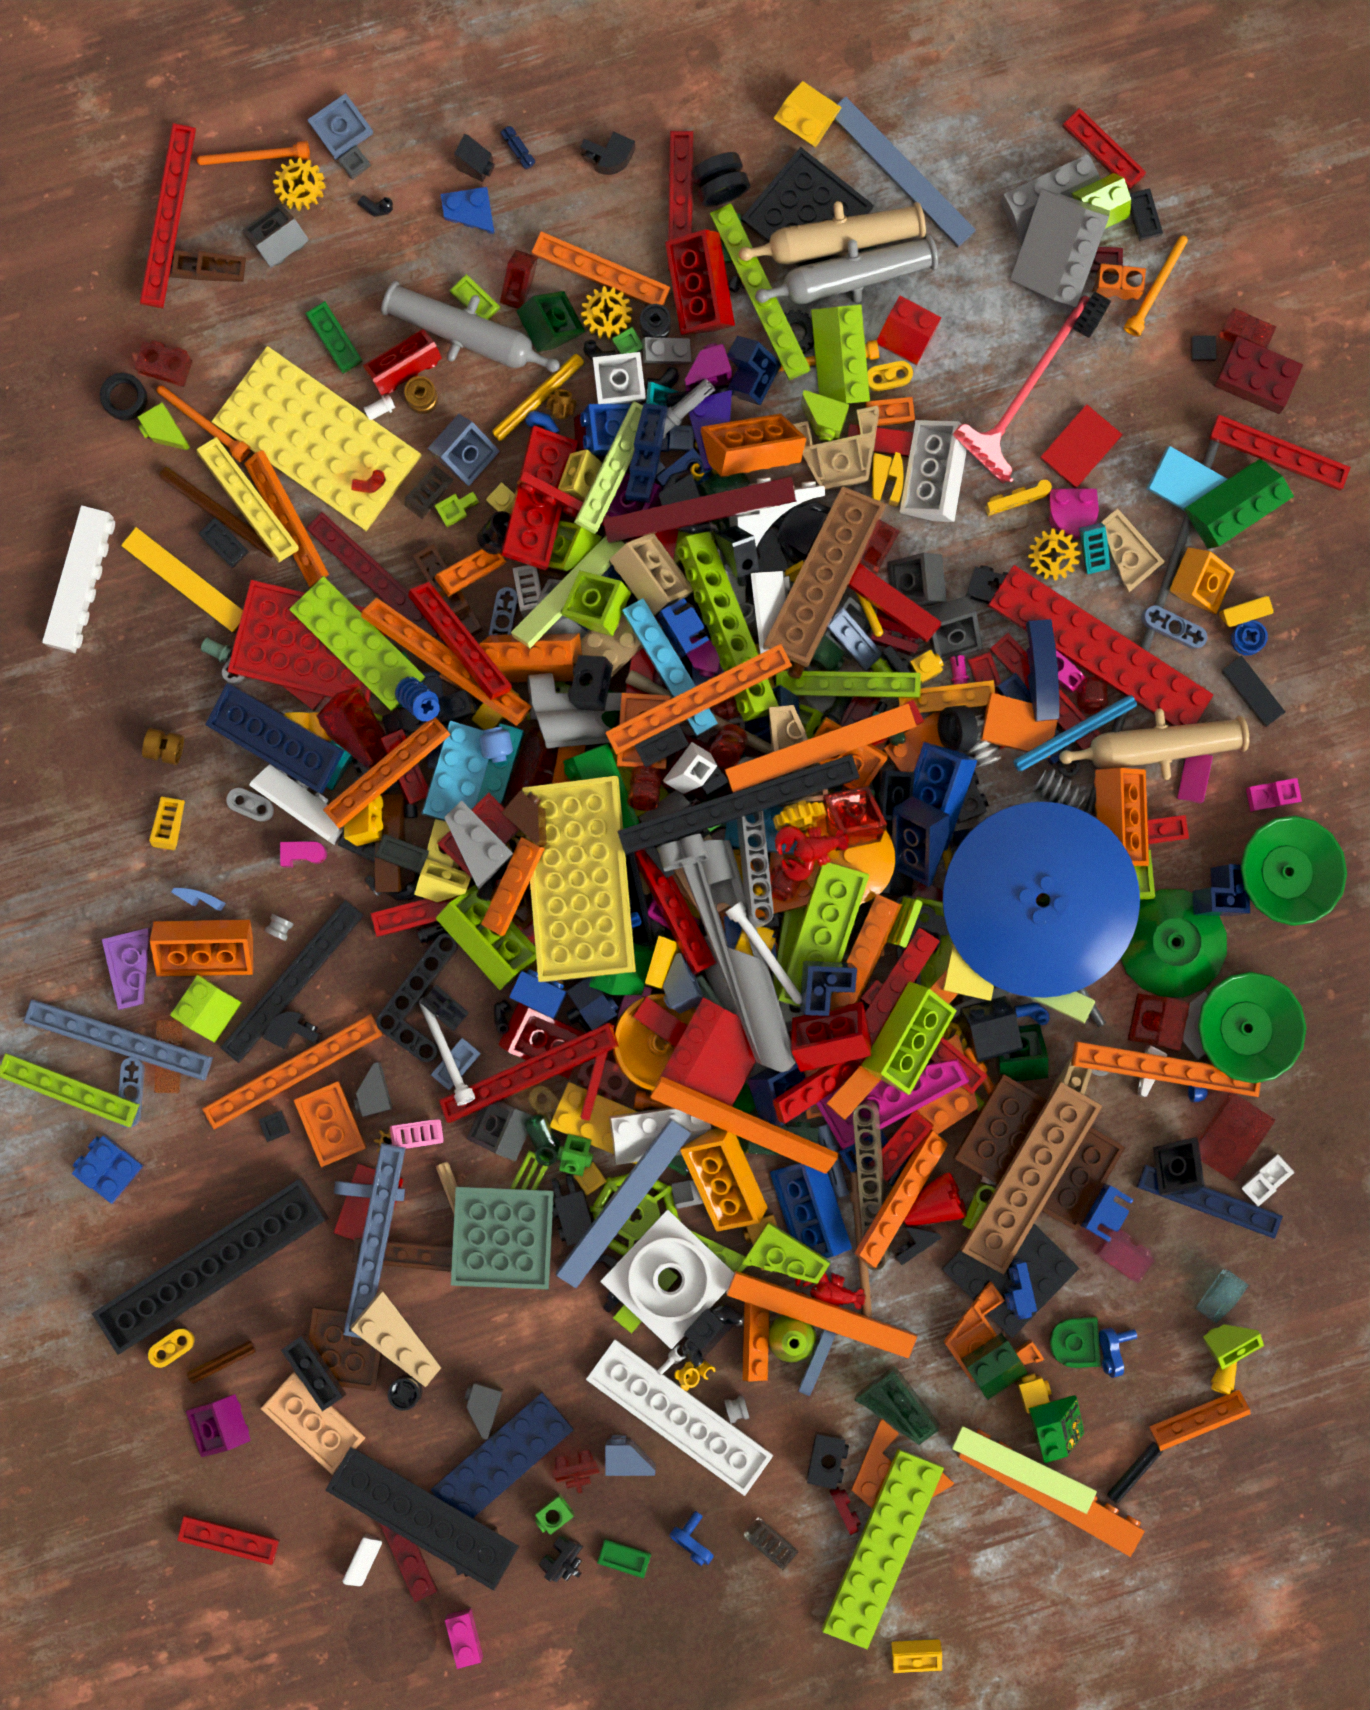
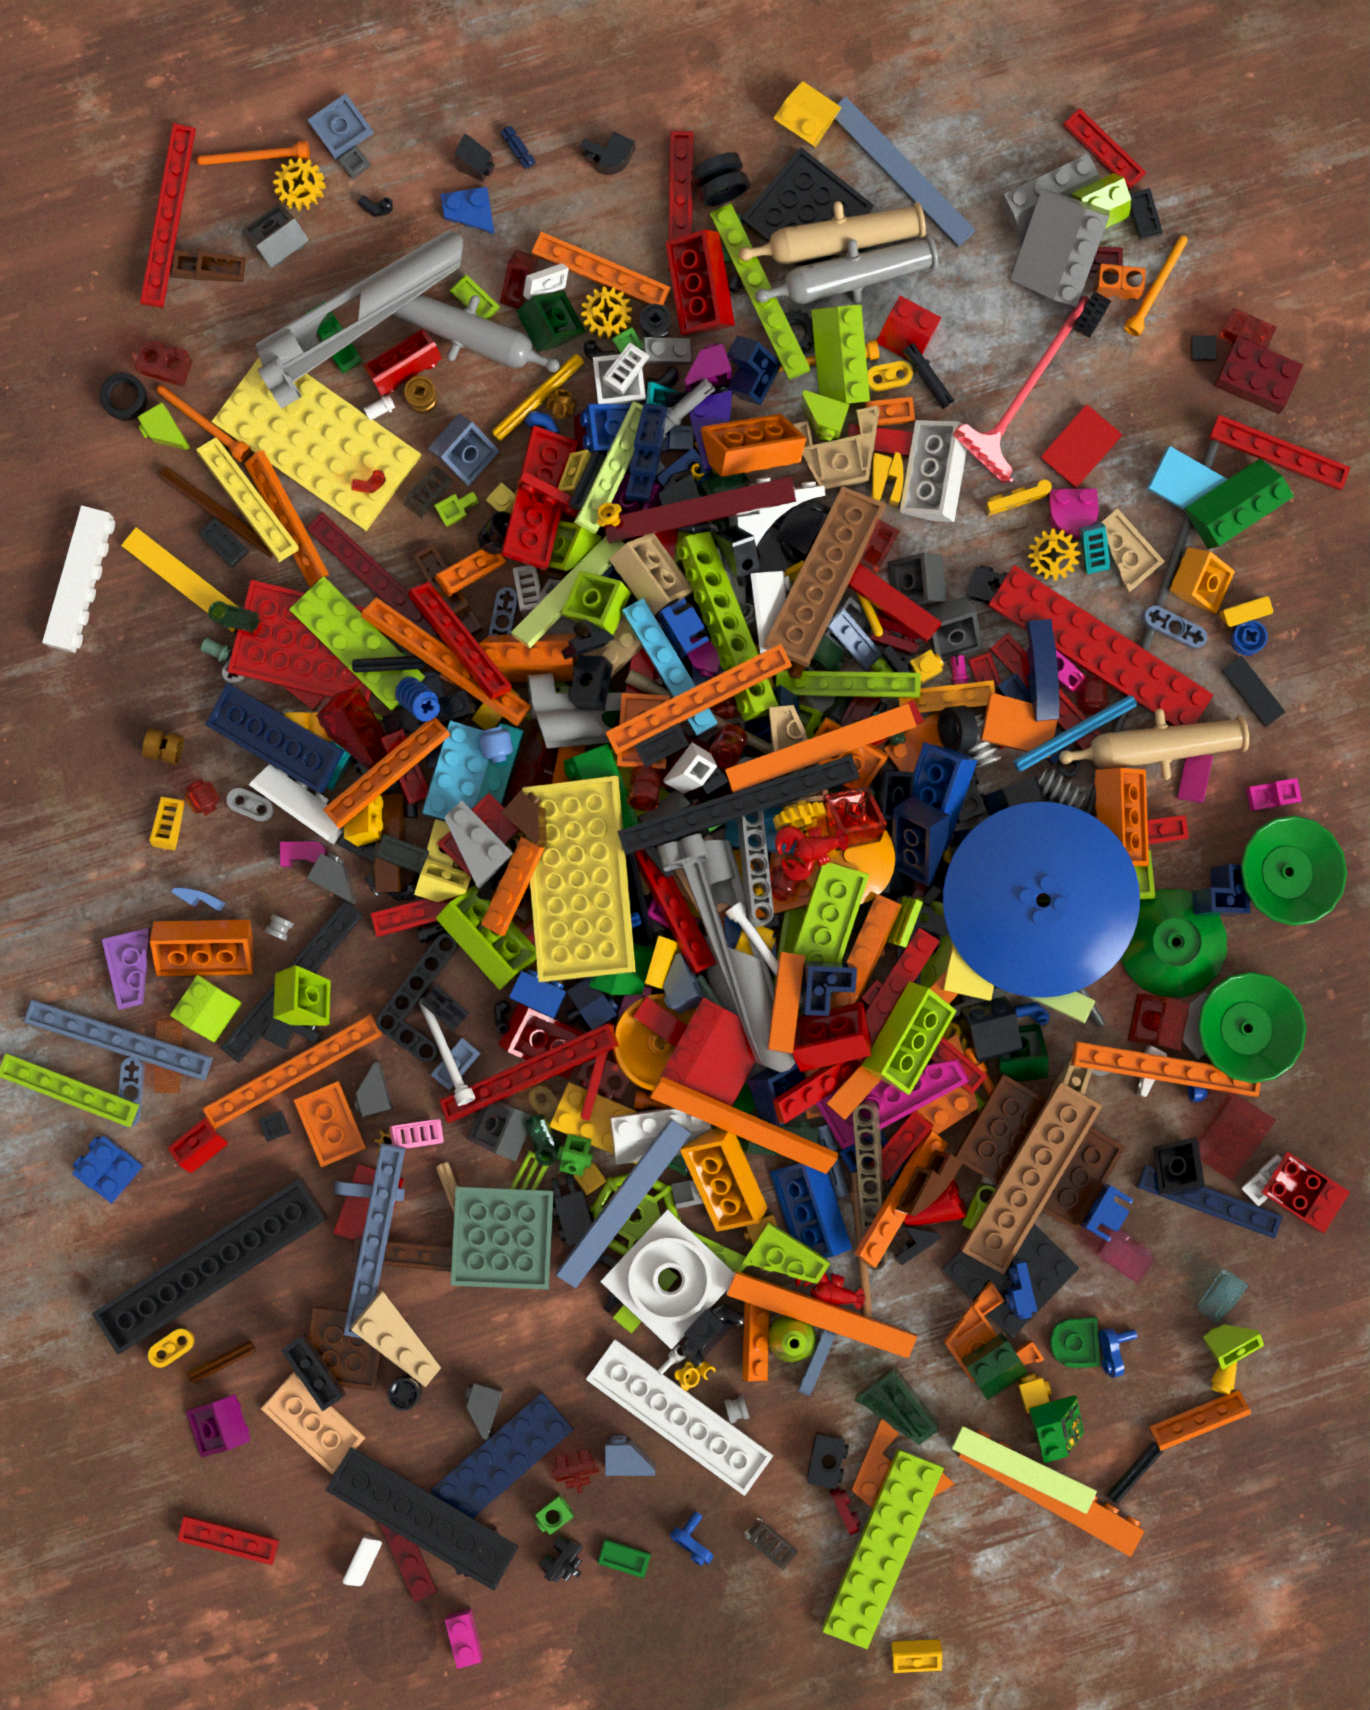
none -> red panel [167,1117,228,1173]
none -> clear red head [184,779,220,816]
none -> clear green piece [208,601,260,633]
none -> light grey panel [256,230,463,409]
none -> lime slope [273,965,331,1026]
none -> dark grey slope [307,852,358,904]
none -> black axle [352,656,424,673]
none -> white plate [523,263,569,300]
none -> black slope [561,619,615,660]
none -> black axle [569,451,605,510]
none -> yellow plate [597,503,622,527]
none -> white slope [603,343,650,396]
none -> orange tile [767,952,805,1054]
none -> reddish brown slope [895,1150,963,1216]
none -> black pin [902,342,955,409]
none -> black plate [922,860,949,906]
none -> black slope [983,776,1045,816]
none -> red slope [1261,1152,1350,1233]

